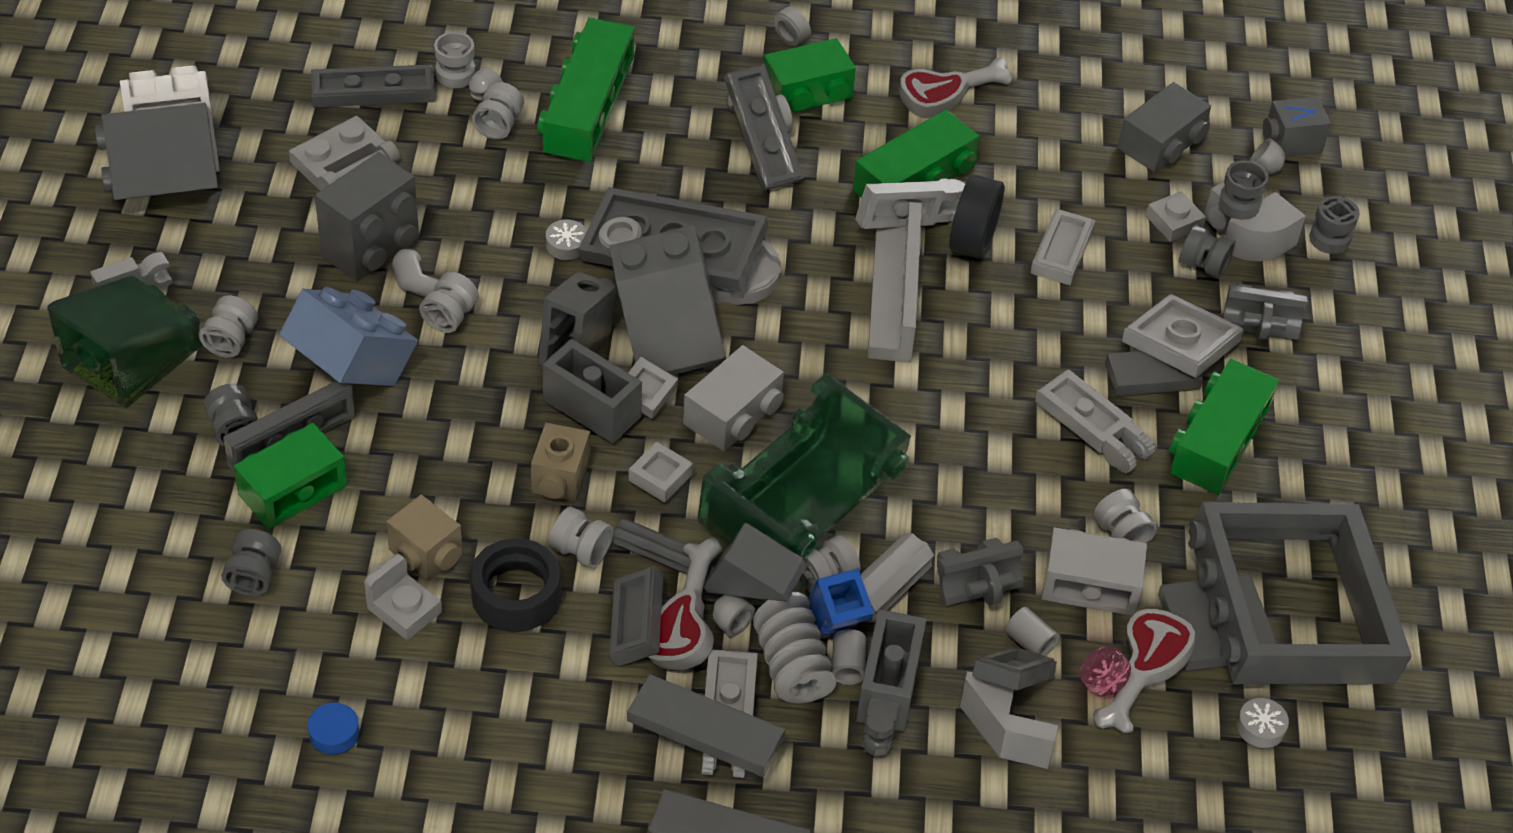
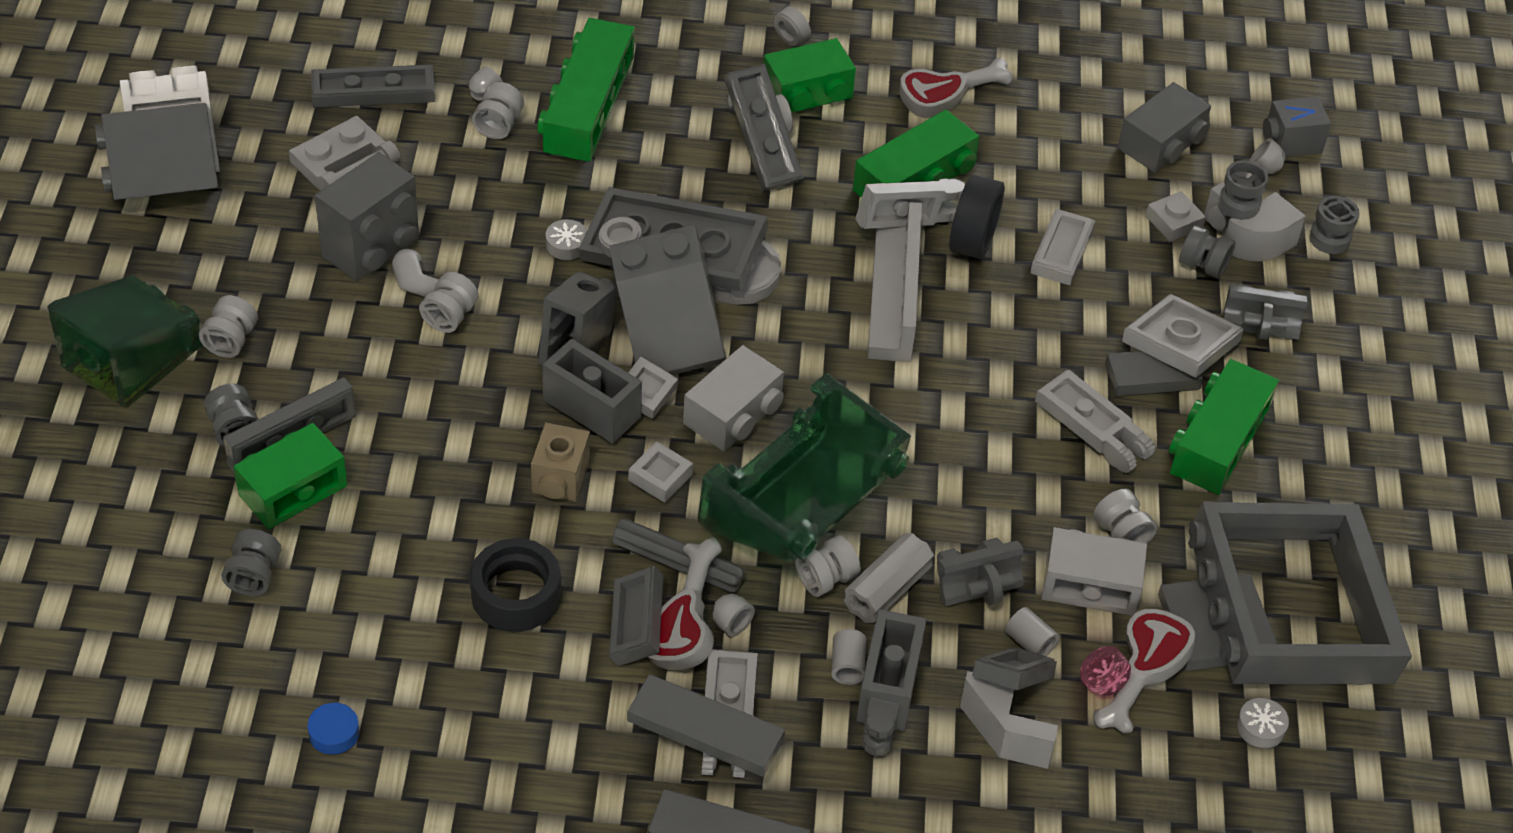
light grey plate [90,252,173,313] -> none
sand blue brick [279,287,418,386] -> none
light grey bracket [364,553,442,641] -> none
dark tan brick [386,494,463,581] -> none
light grey wheel [434,32,476,88] -> none
light grey wheel [549,506,613,568] -> none
dark grey slope [704,522,807,602] -> none
light grey piece [753,592,837,704] -> none
blue leg [808,569,874,639] -> none

